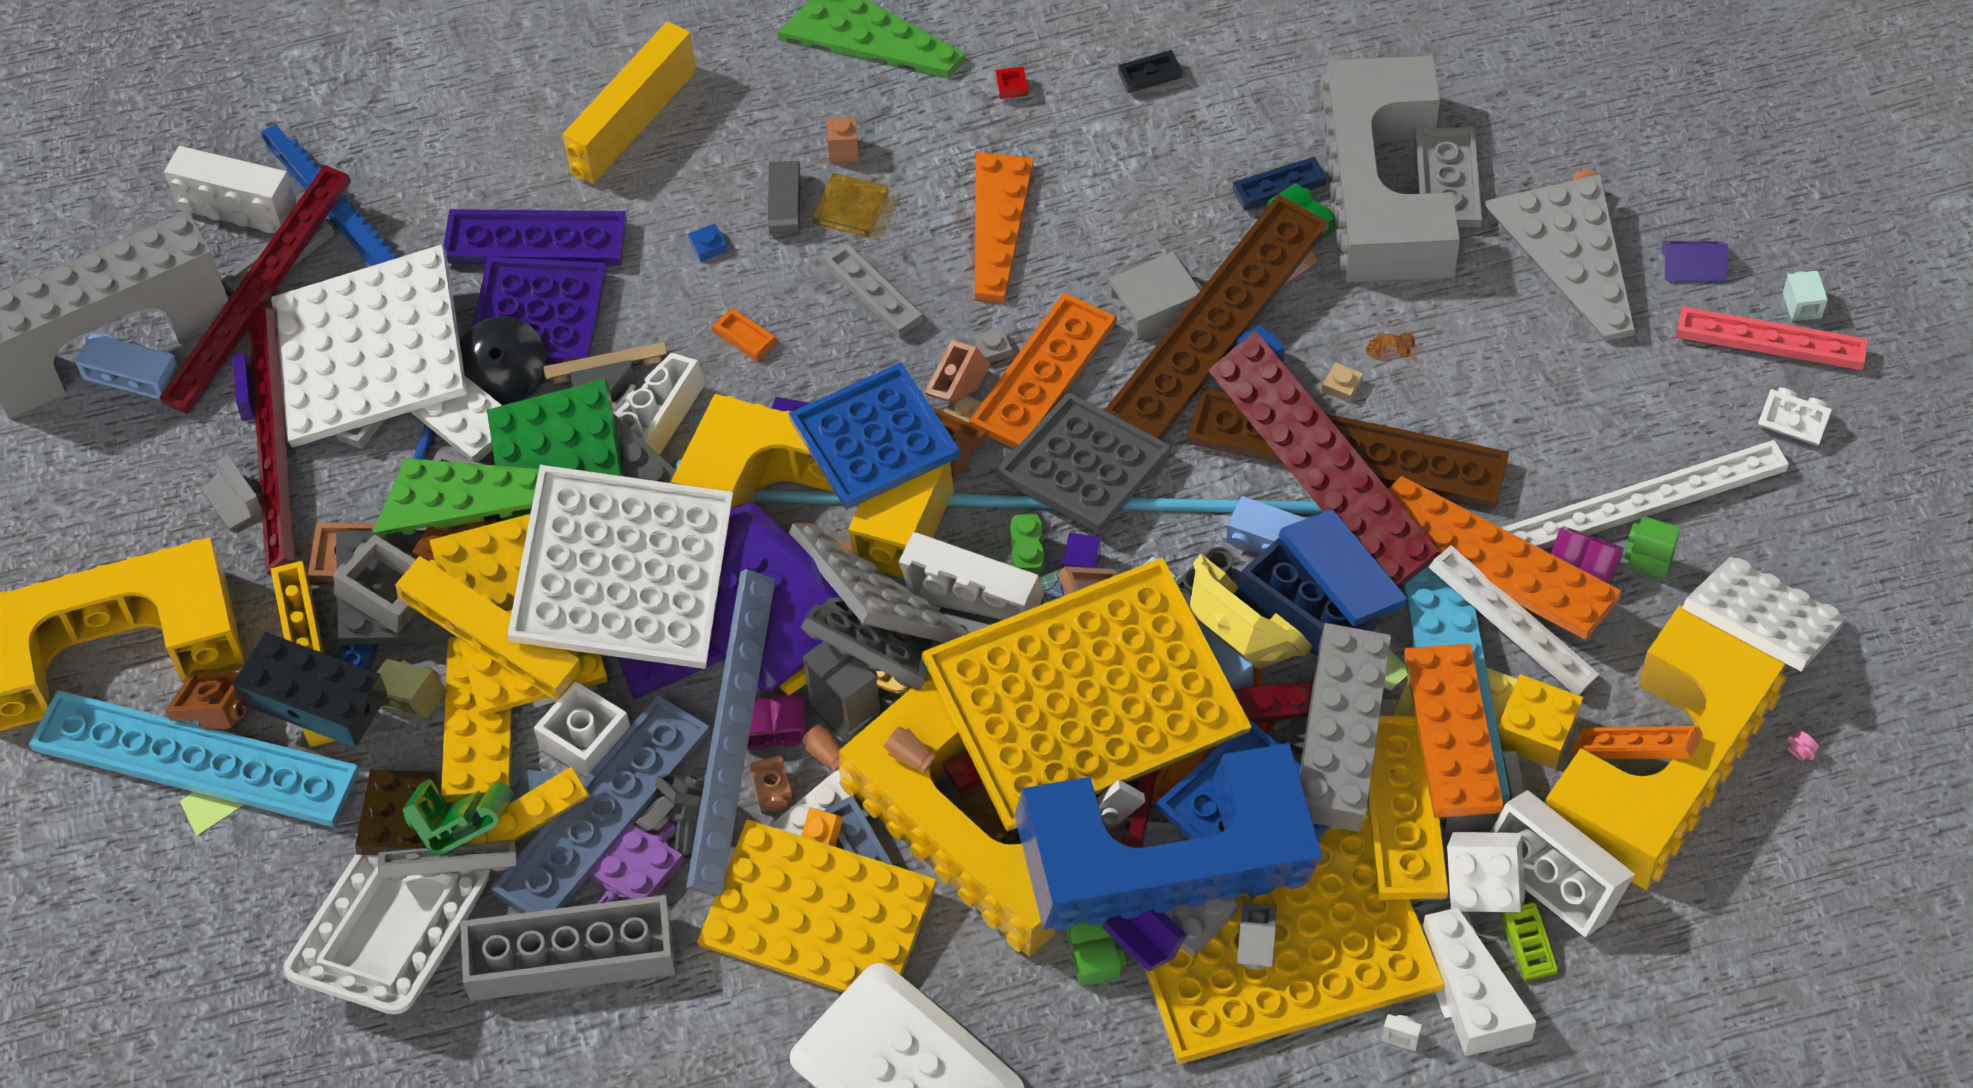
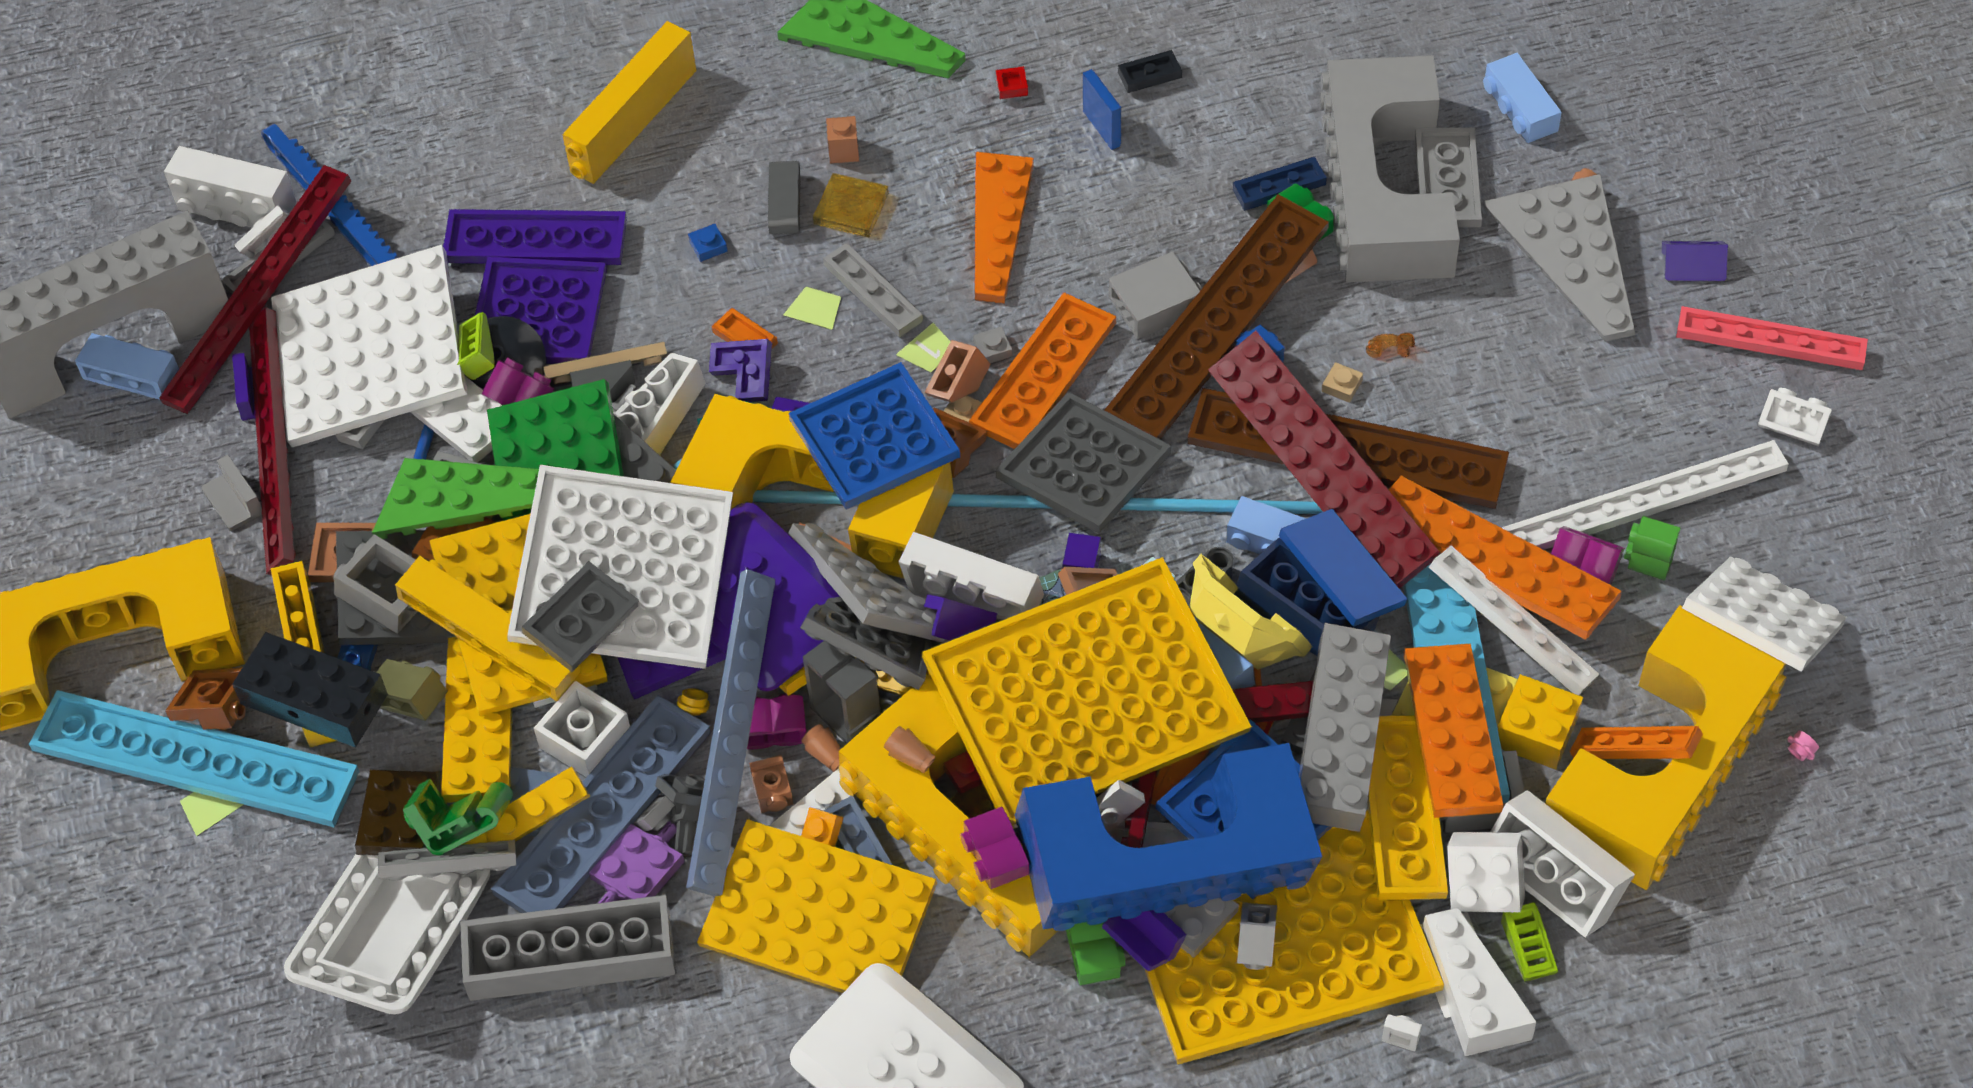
bright green brick [1010,514,1045,577] -> none
light aqua brick [1783,271,1828,322] -> none
none -> white plate [235,205,290,258]
none -> lime slope [457,312,495,380]
none -> magenta brick [482,357,554,405]
none -> dark grey plate [522,561,639,672]
none -> yellow plate [677,688,710,716]
none -> dark purple plate [709,339,772,402]
none -> yellowish green sticker [783,287,841,330]
none -> yellowish green sticker [896,323,951,372]
none -> dark purple panel [924,594,998,641]
none -> magenta brick [960,807,1029,889]
none -> blue tile [1083,69,1121,150]
none -> light blue brick [1483,53,1562,143]

